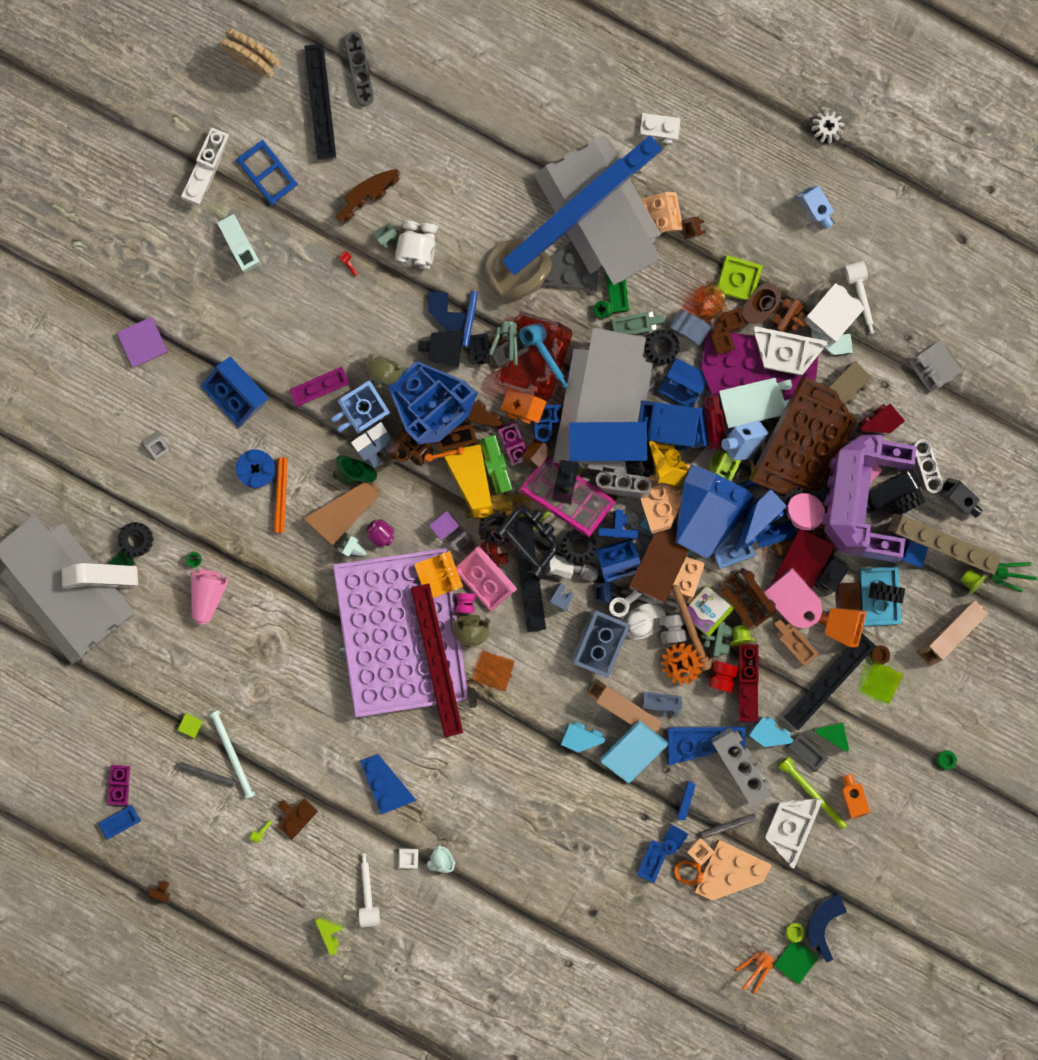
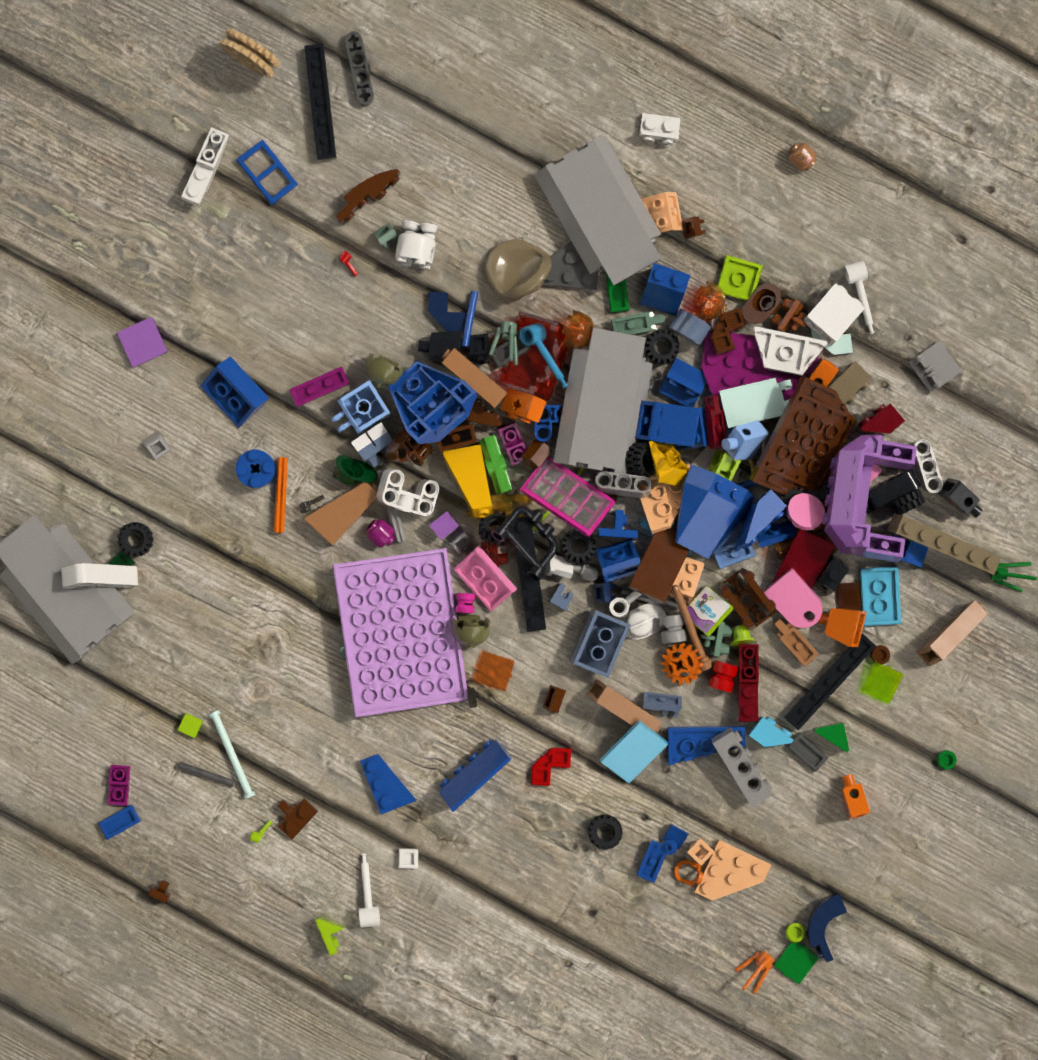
green hinge [186,551,202,568] -> none
bright pink cone [191,569,229,624] -> none
light aqua slope [217,214,261,273] -> none
light aqua tile [337,533,366,557] -> none
dark red tile [410,583,463,738] -> none
light orange hinge [414,551,463,598] -> none
orange hinge [425,447,464,462] -> none
light aqua piece [427,846,455,873] -> none
blue slope [502,135,663,276] -> none
black torso [552,460,579,504] -> none
medium azure slope [561,721,605,753] -> none
blue tile [569,422,647,461] -> none
green bush [594,301,613,318] -> none
blue tile [677,781,696,821] -> none
flat silver bar [701,813,757,839] -> none
white wing [765,798,822,868] -> none
lime piece [777,756,847,829] -> none
light blue torso [796,186,834,229] -> none
white gear [811,110,844,143] -> none
black tyre [868,582,905,604] -> none
lime piece [960,568,987,594] -> none
none -> clear smoke hand [300,495,325,513]
none -> white beam [376,468,439,516]
none -> light grey axle [377,468,406,543]
none -> blue slope [438,739,511,812]
none -> medium nougat slope [441,348,507,408]
none -> red tile [531,747,572,786]
none -> reddish brown piece [542,685,566,713]
none -> clear orange cylinder [562,310,595,349]
none -> black tyre [588,814,623,850]
none -> blue slope [640,263,691,316]
none -> medium nougat head [788,142,817,171]
none -> orange torso [809,357,839,386]

